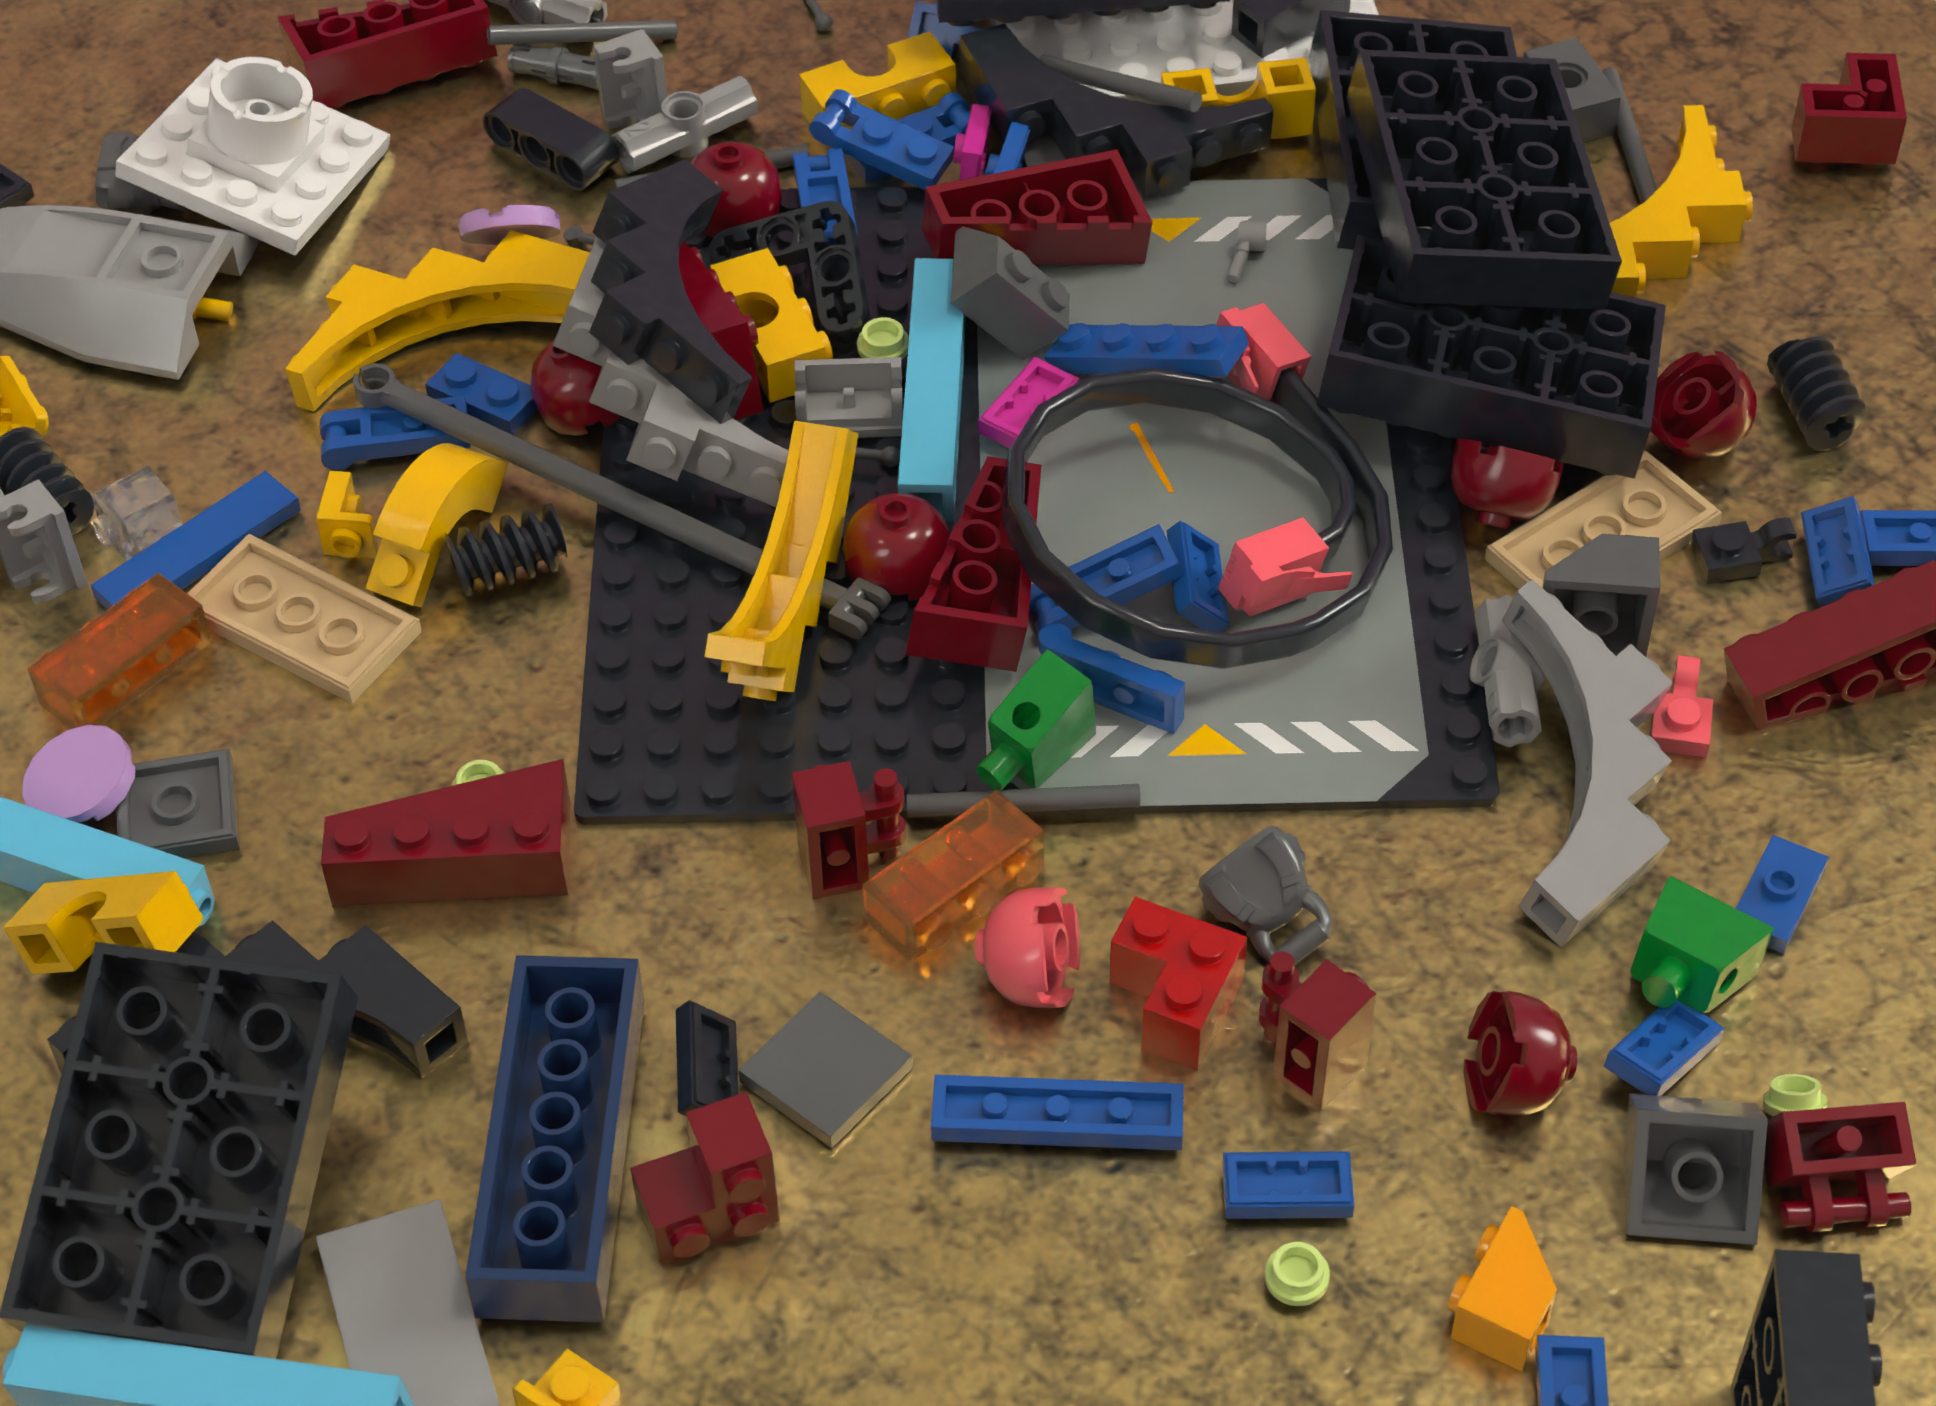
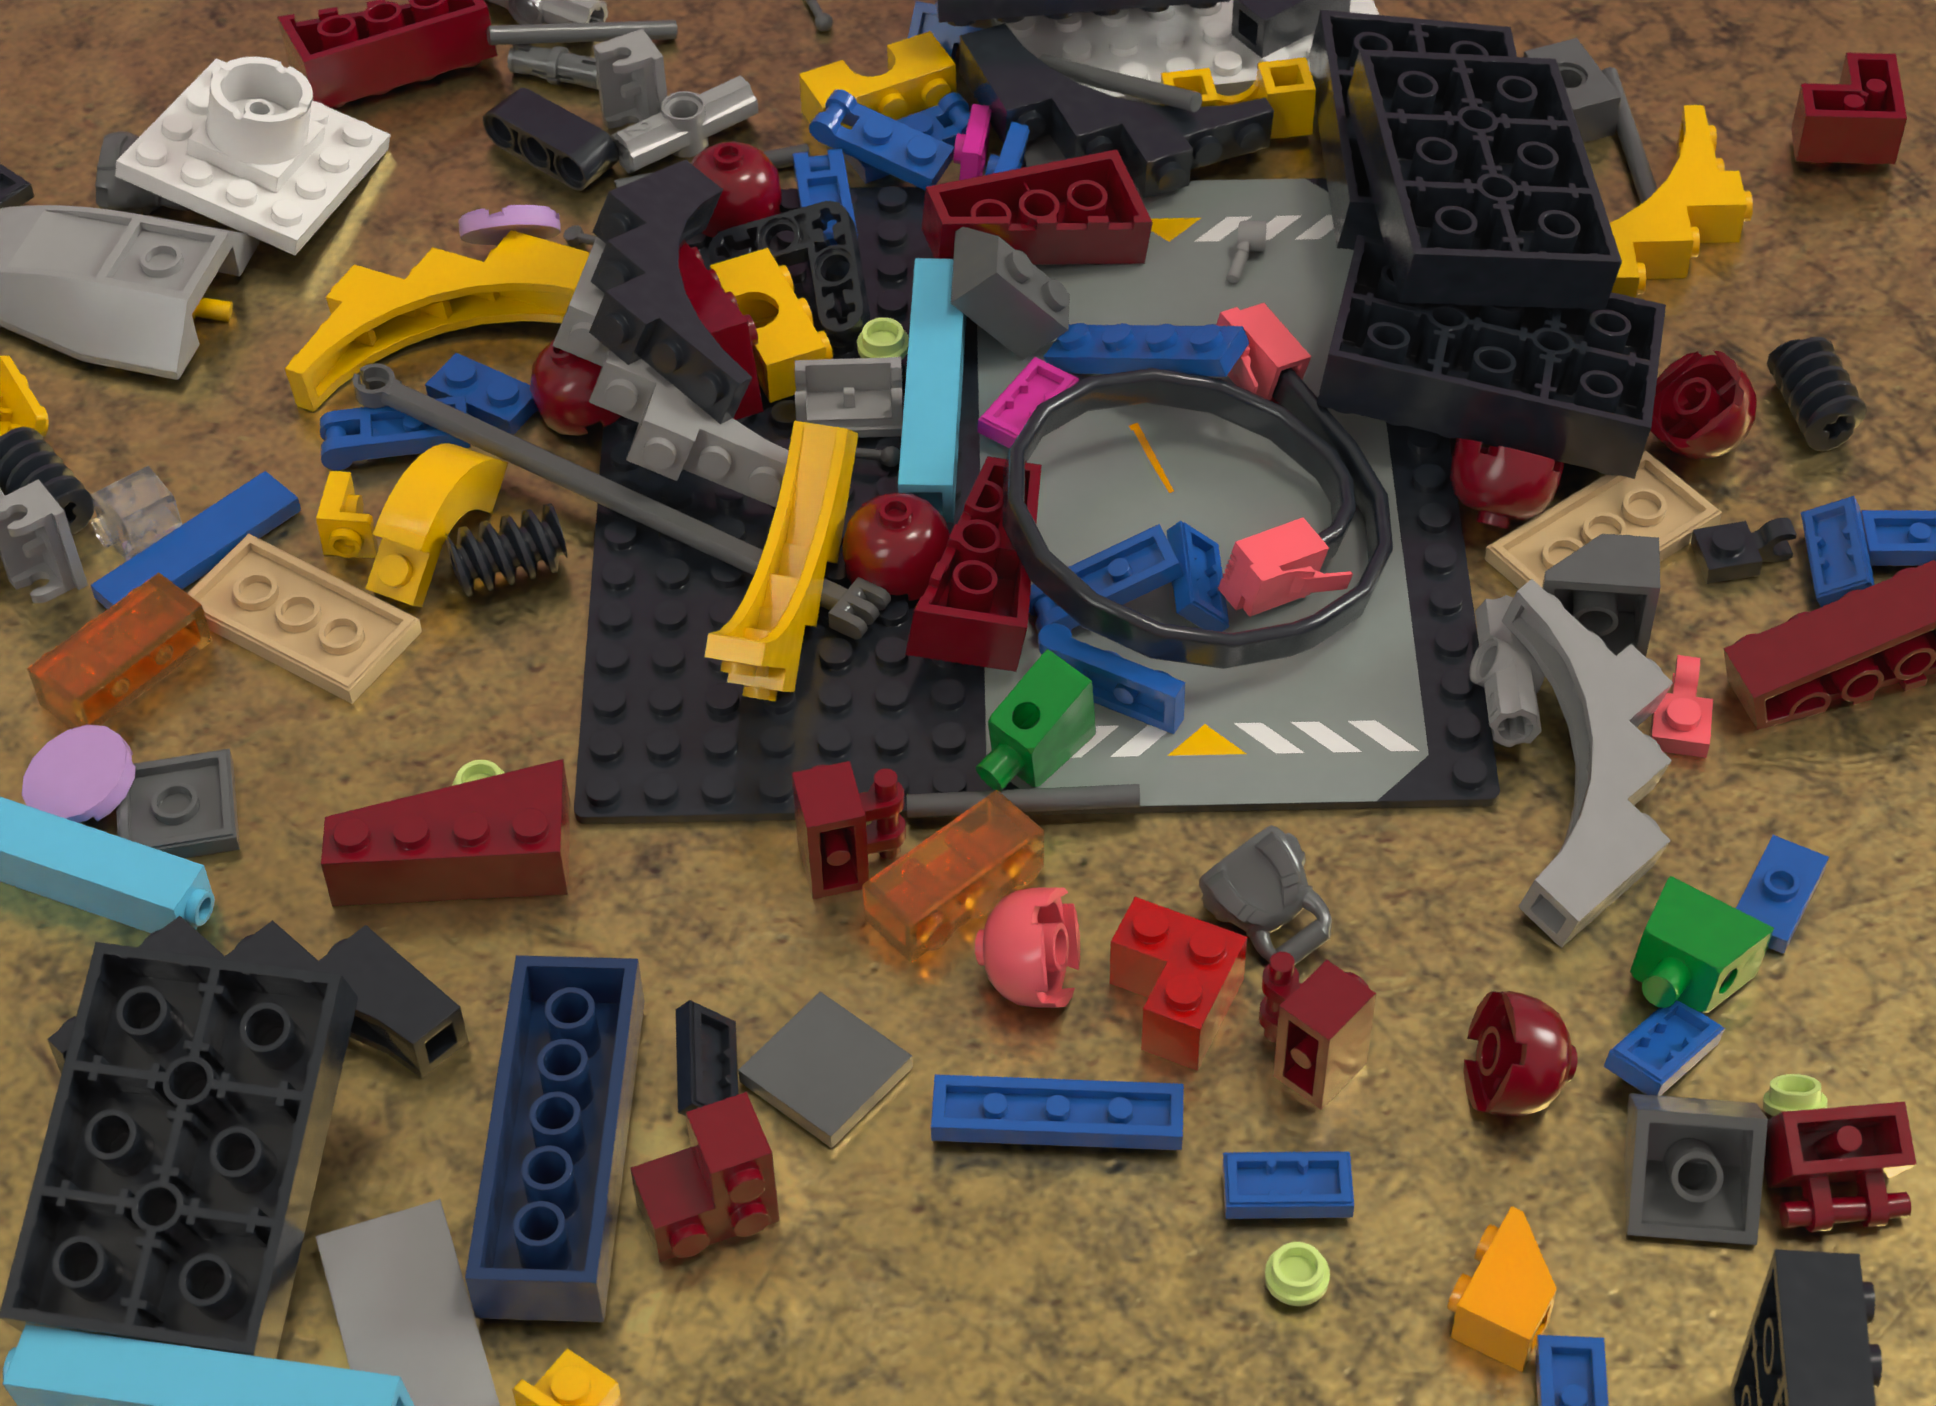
yellow arch [3,871,204,974] -> none

